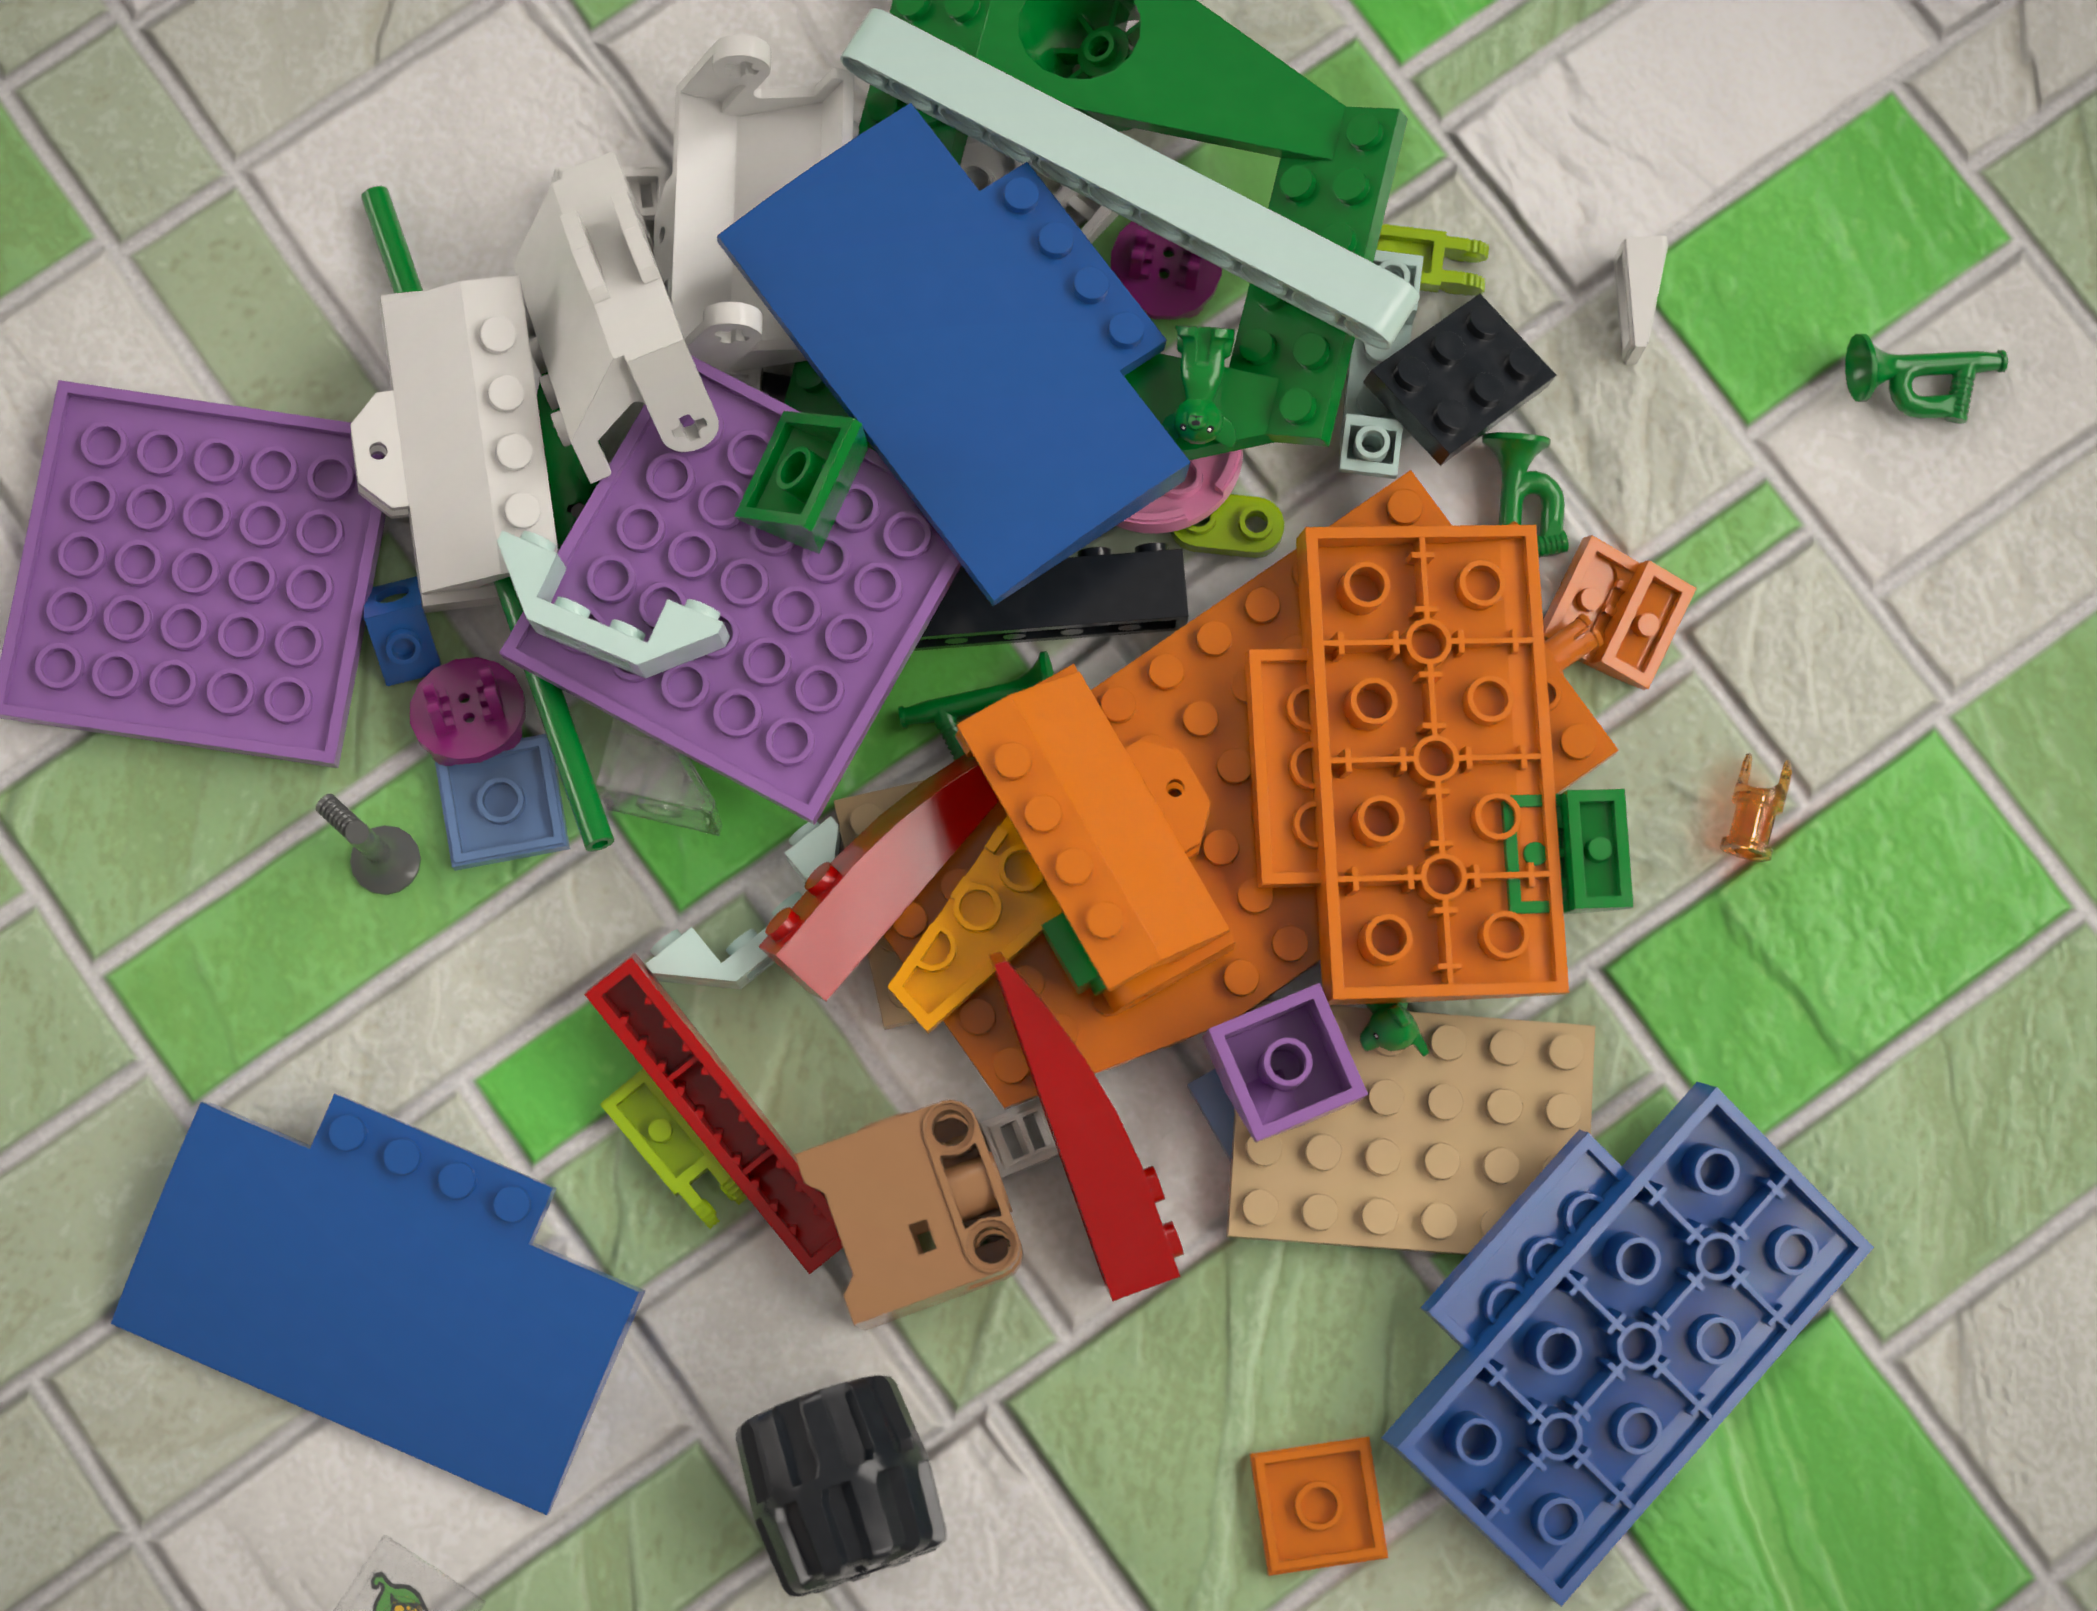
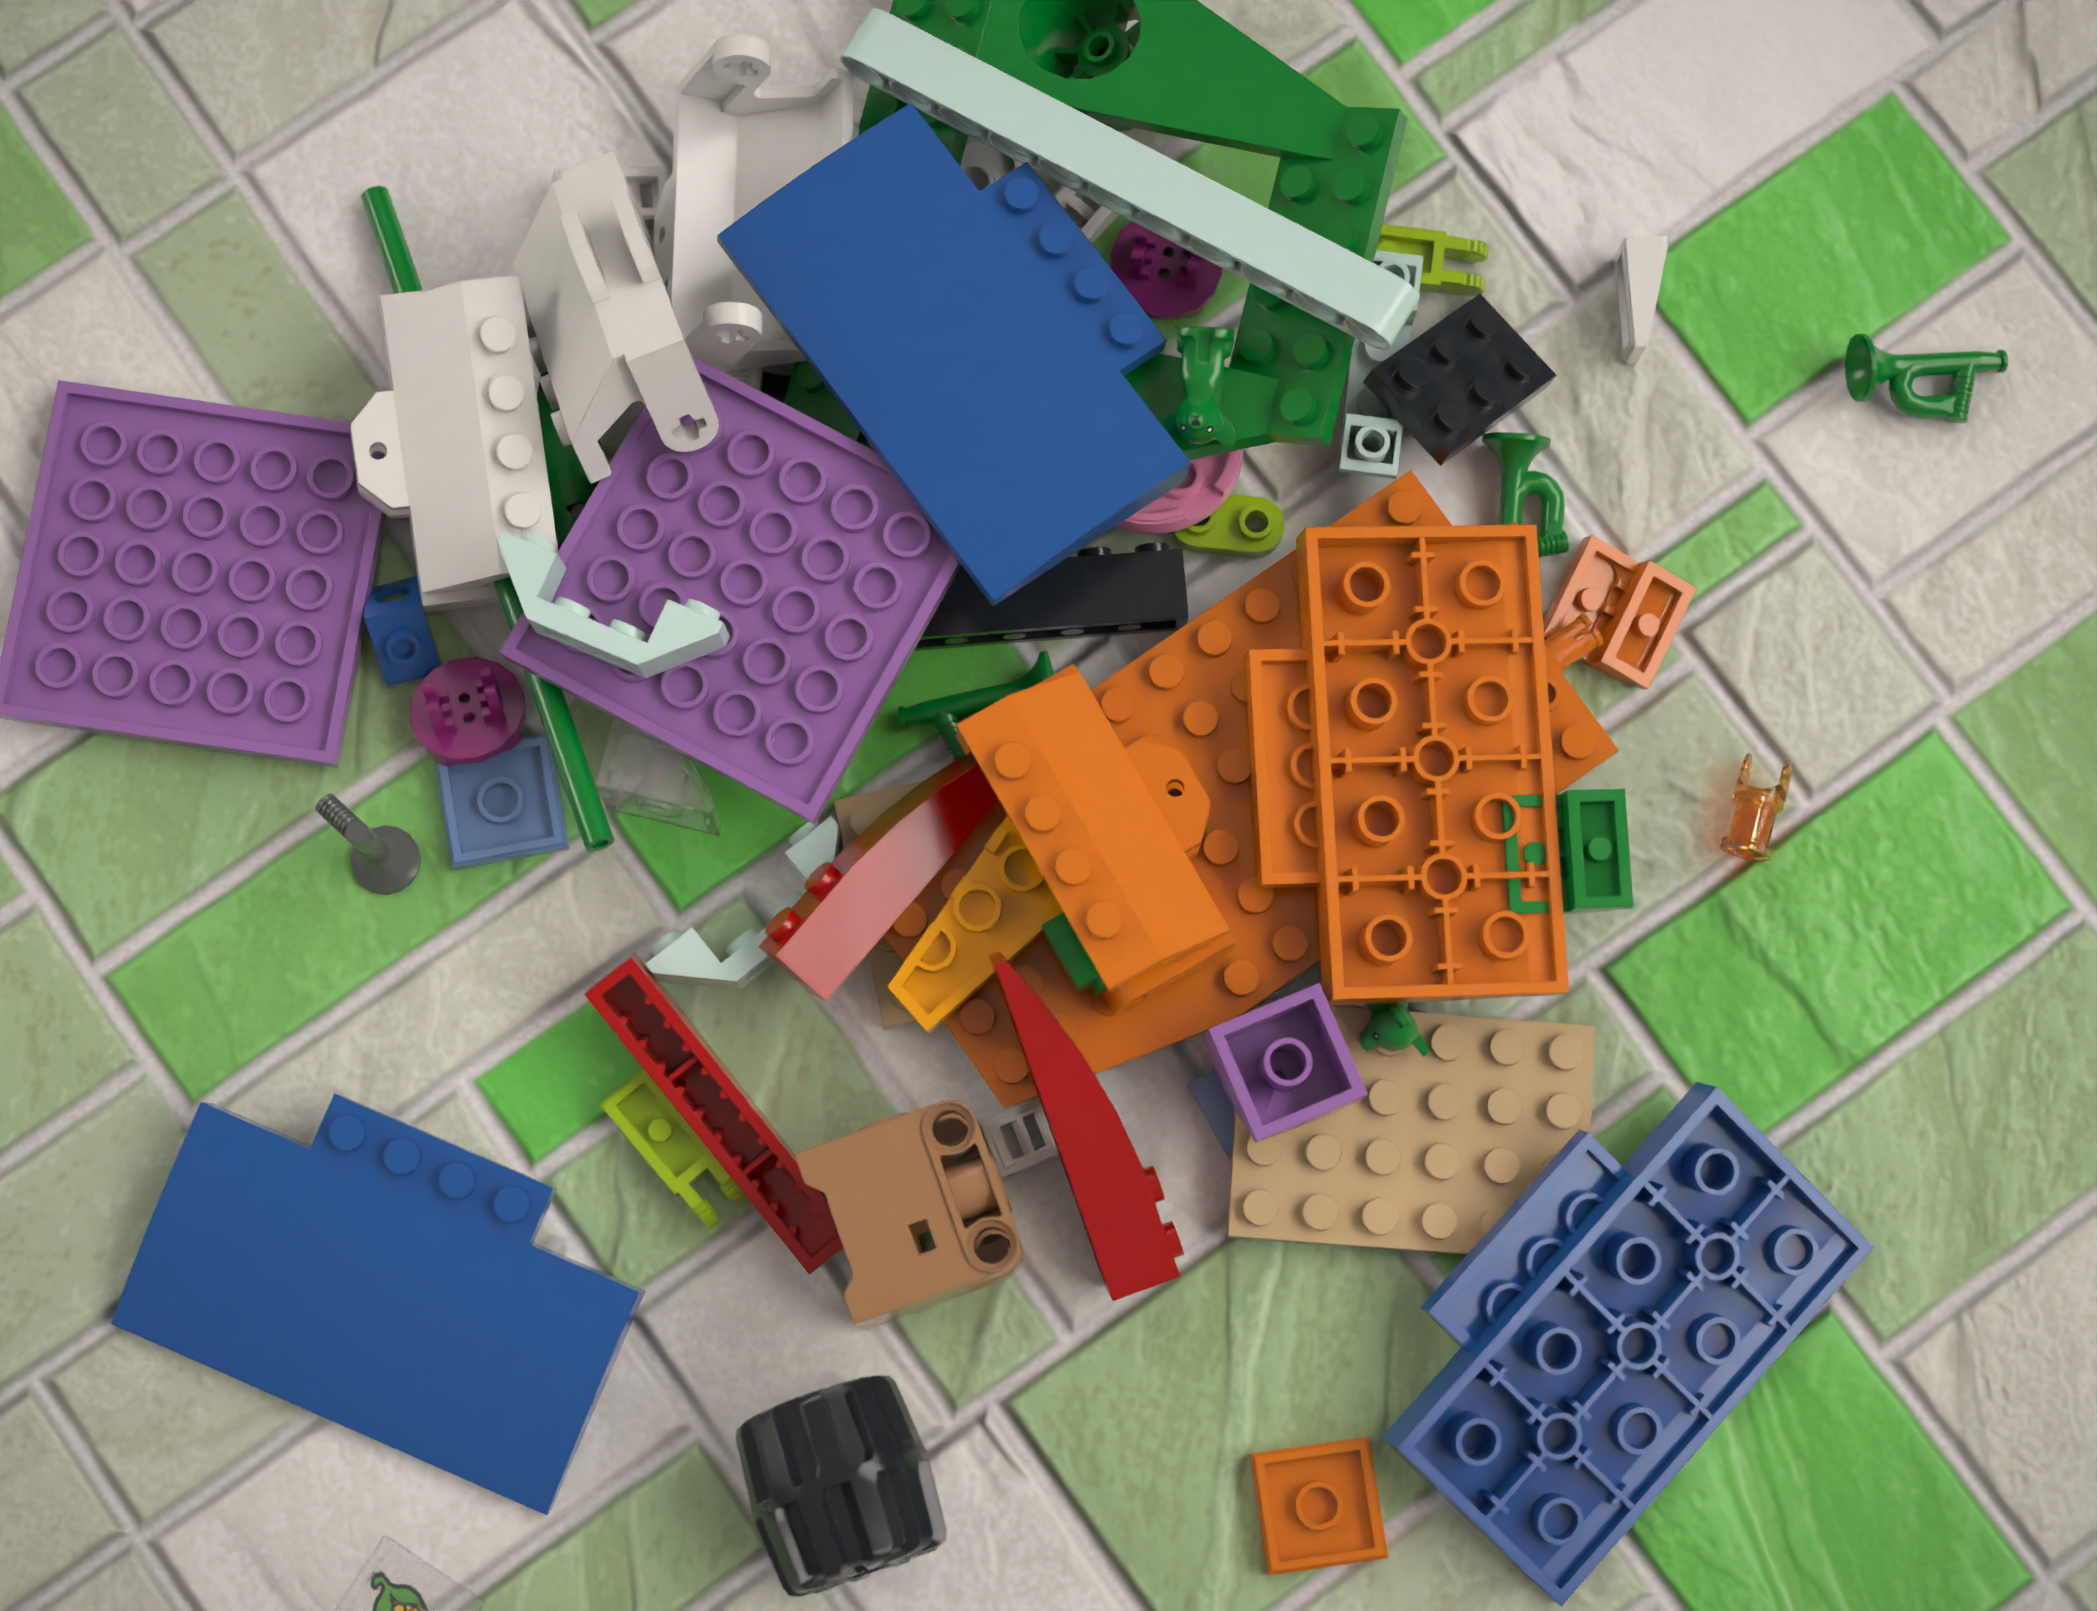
green slope [734,411,869,554] -> none

